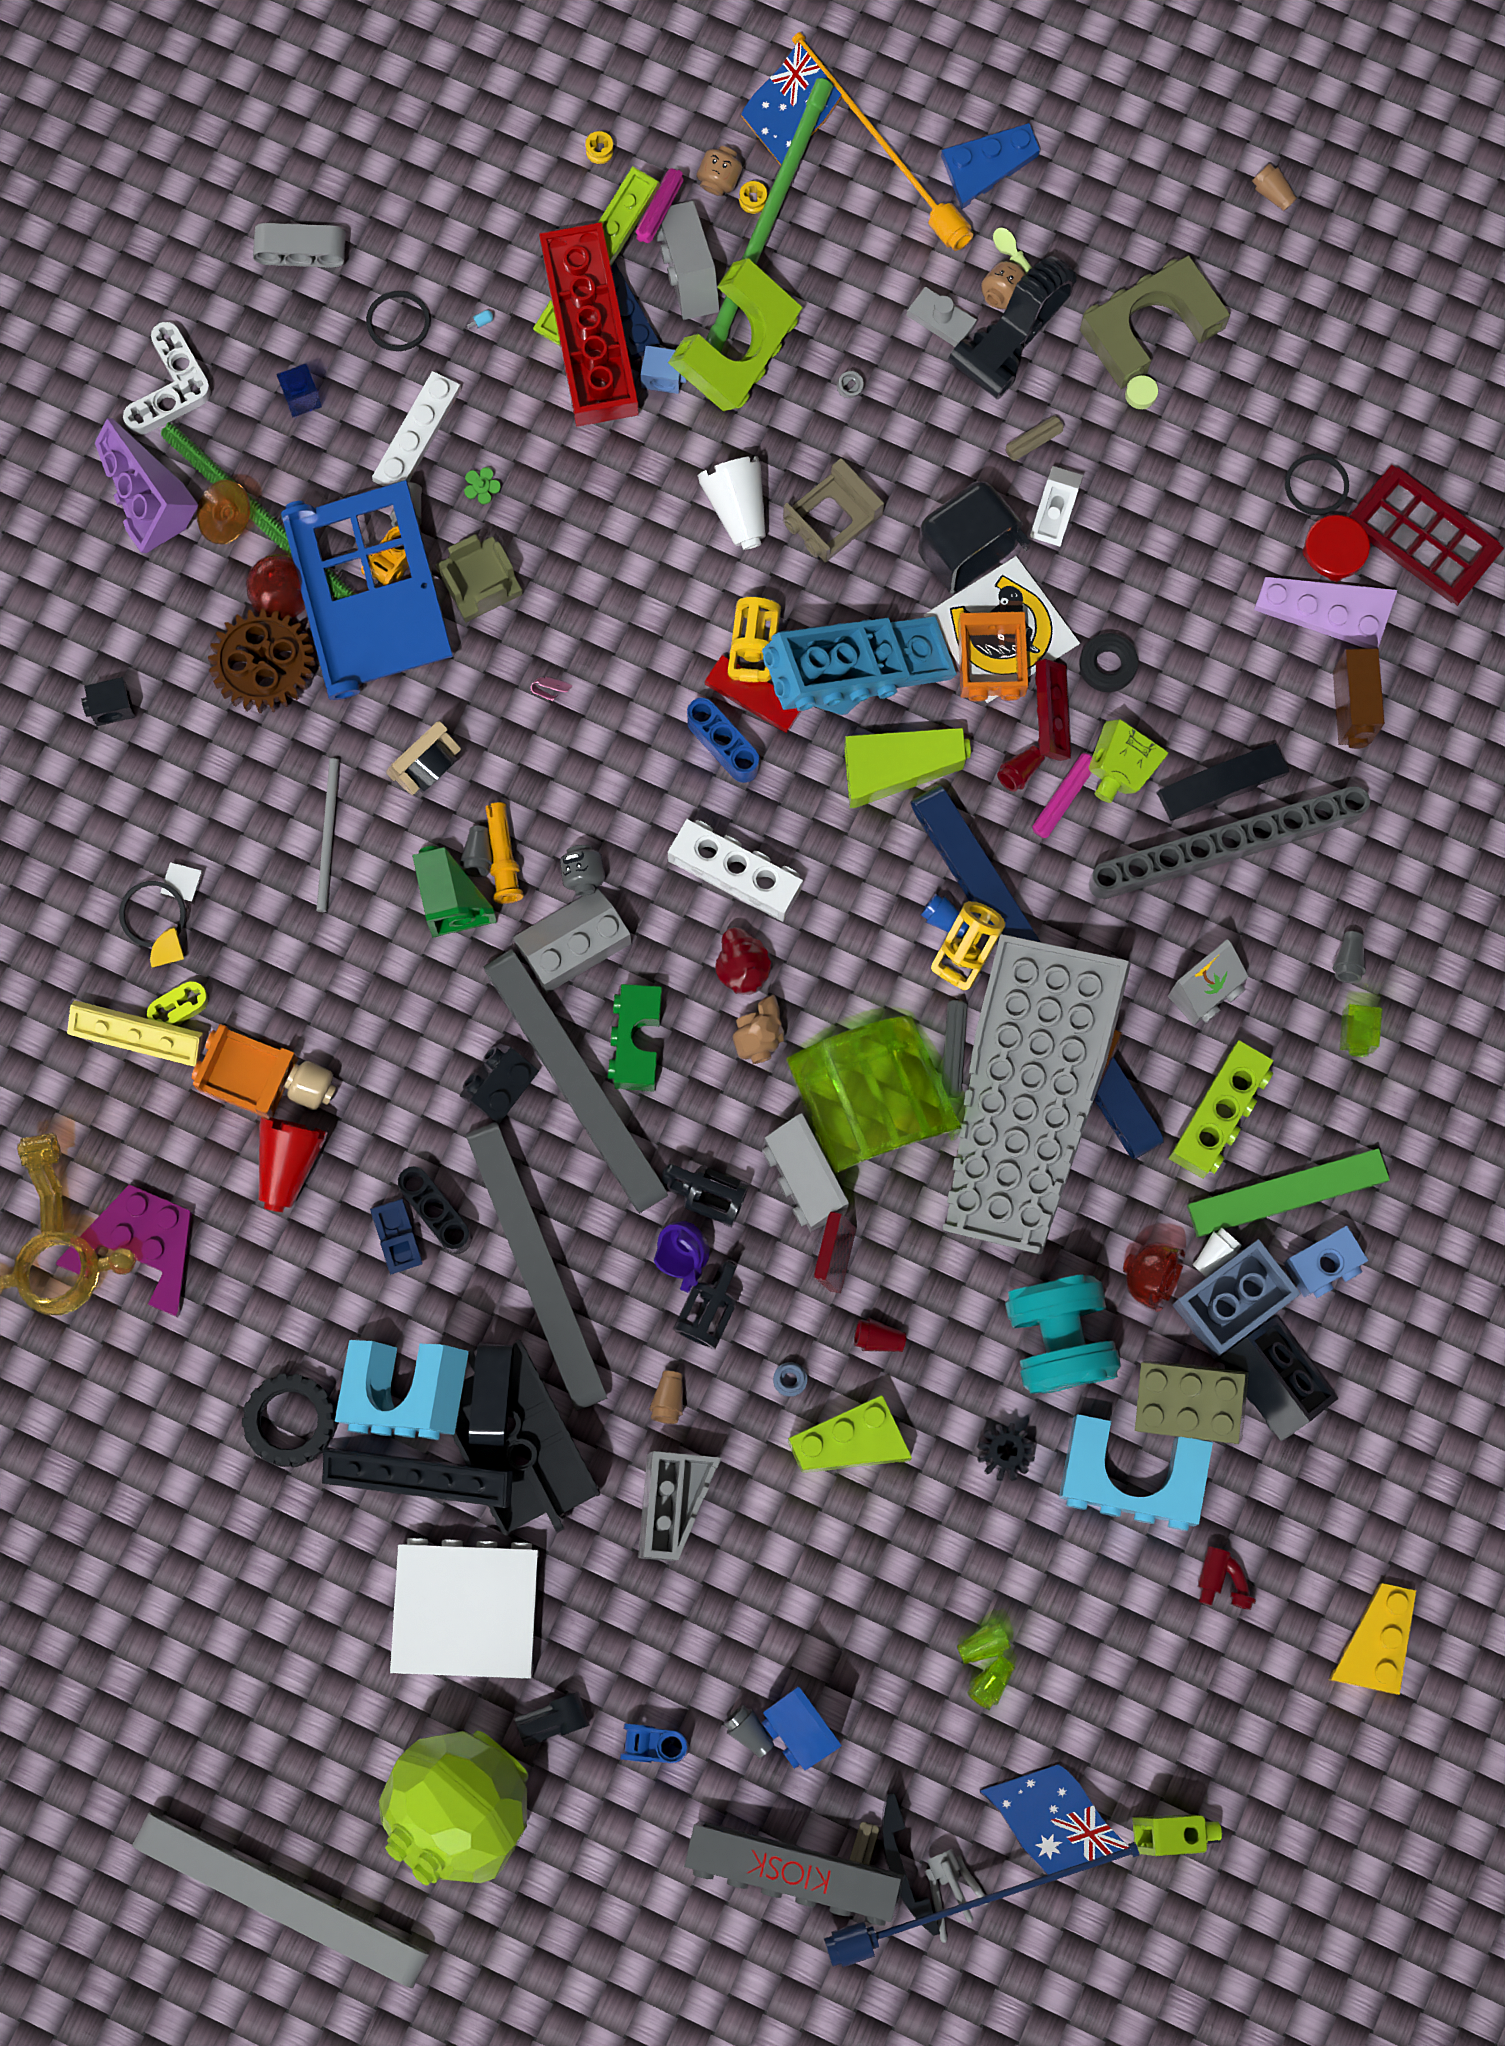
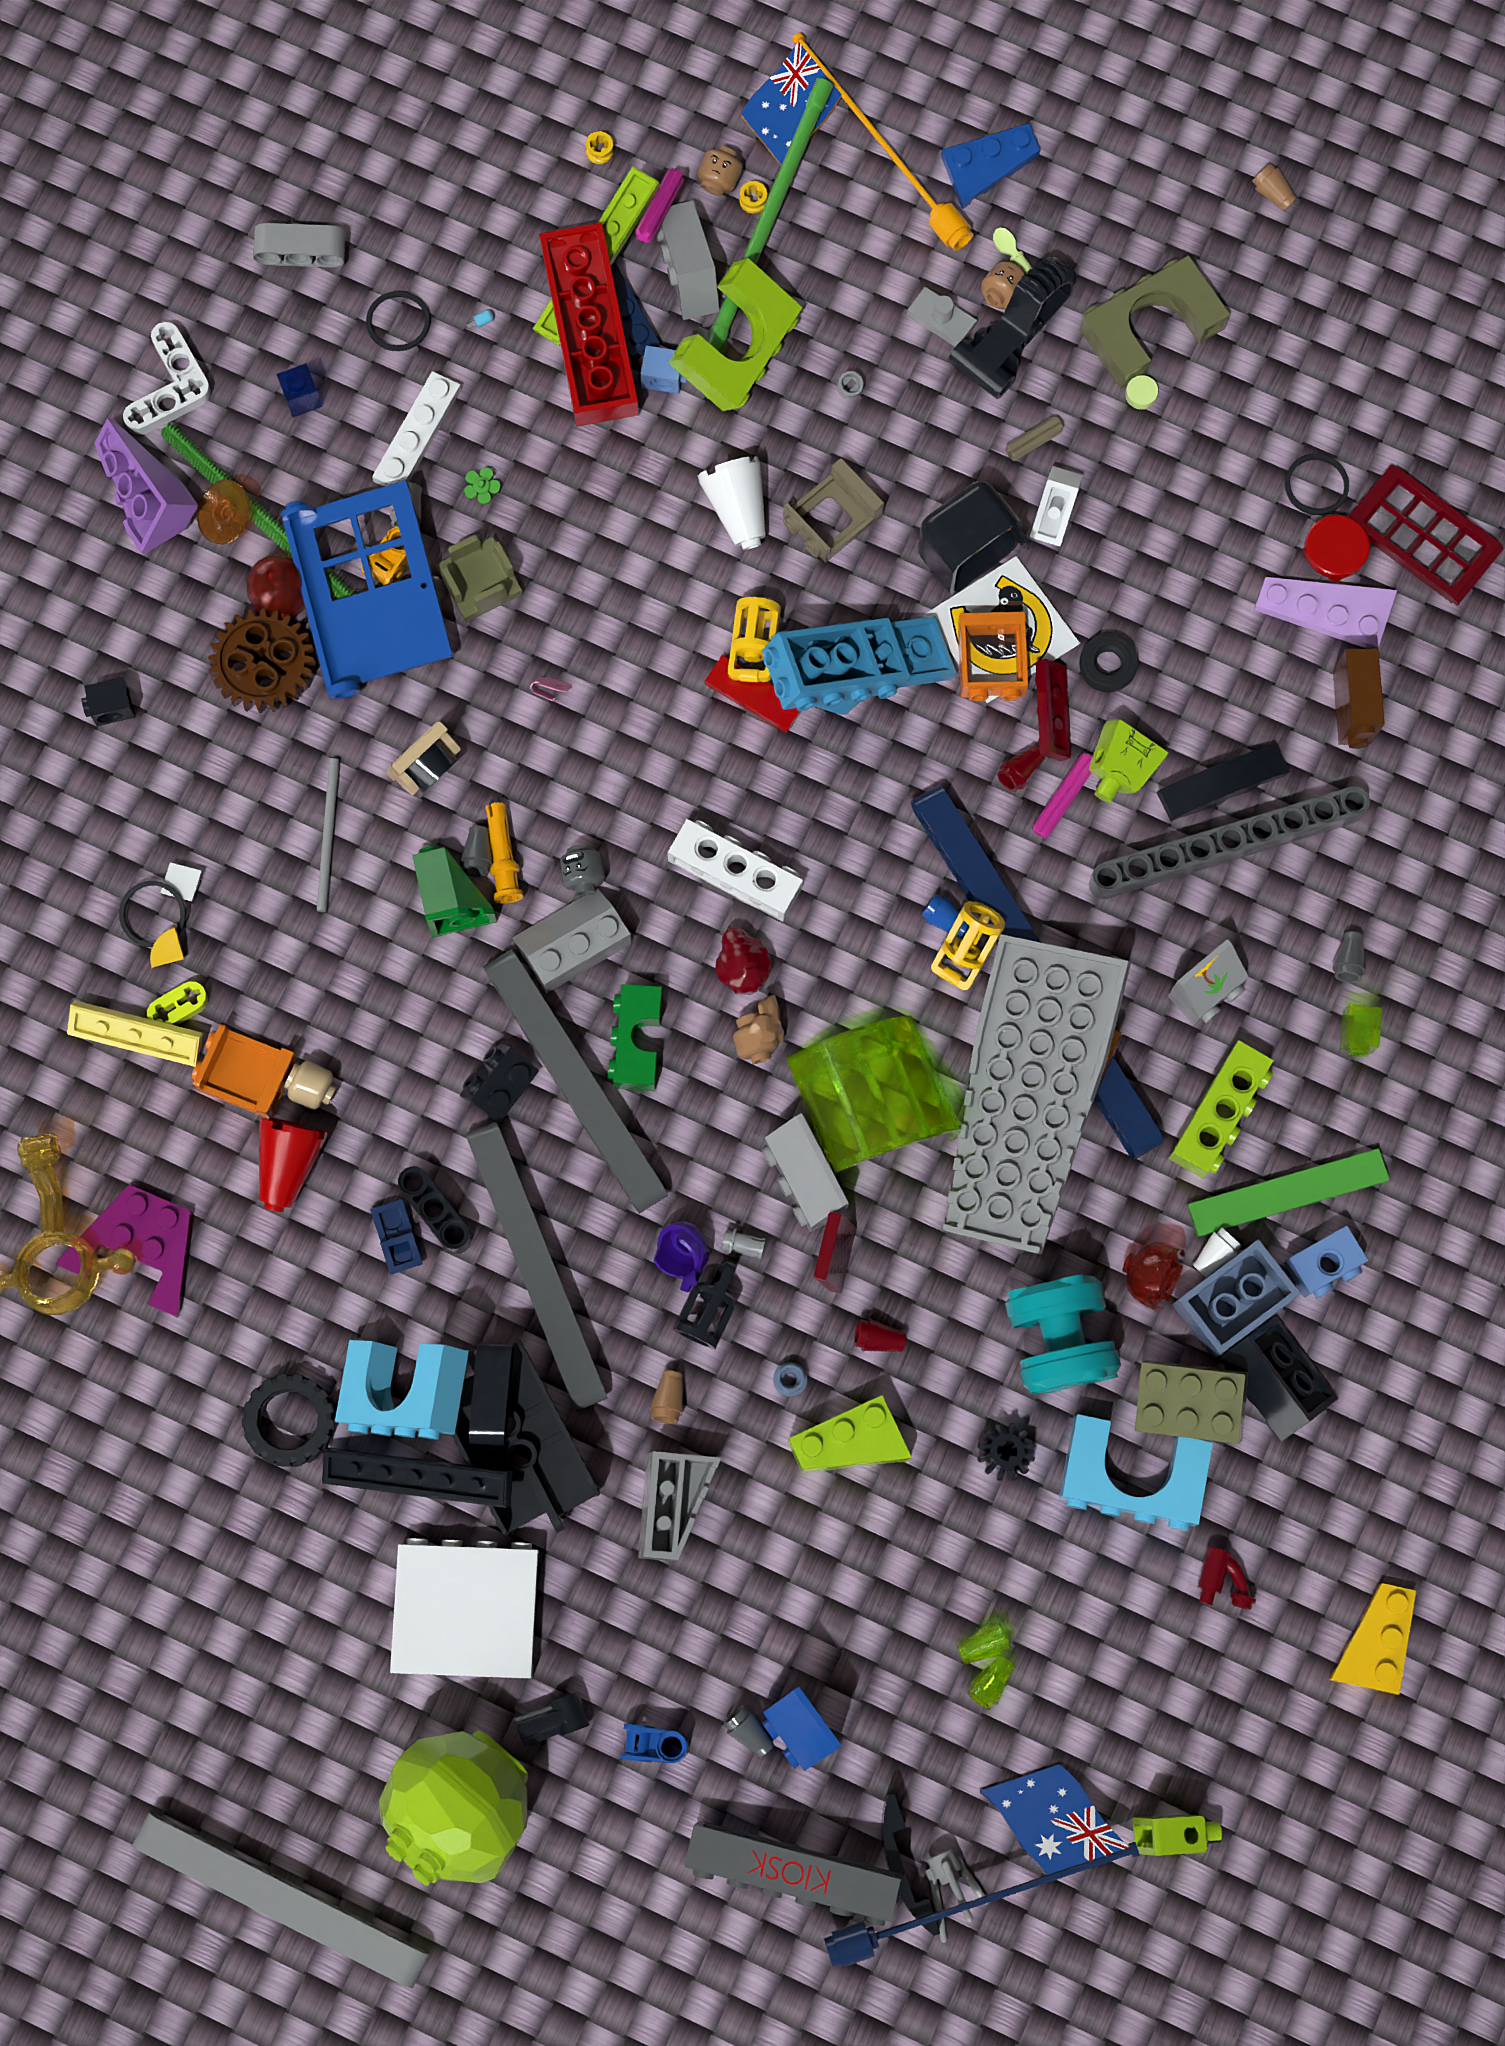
black piece [661,1164,749,1228] -> none
blue beam [687,698,759,783] -> none
lime slope [844,728,971,808] -> none
dark tan axle [849,1822,880,1865] -> none
dark grey axle [941,1000,967,1098] -> none
none -> light grey pin [721,1228,766,1260]

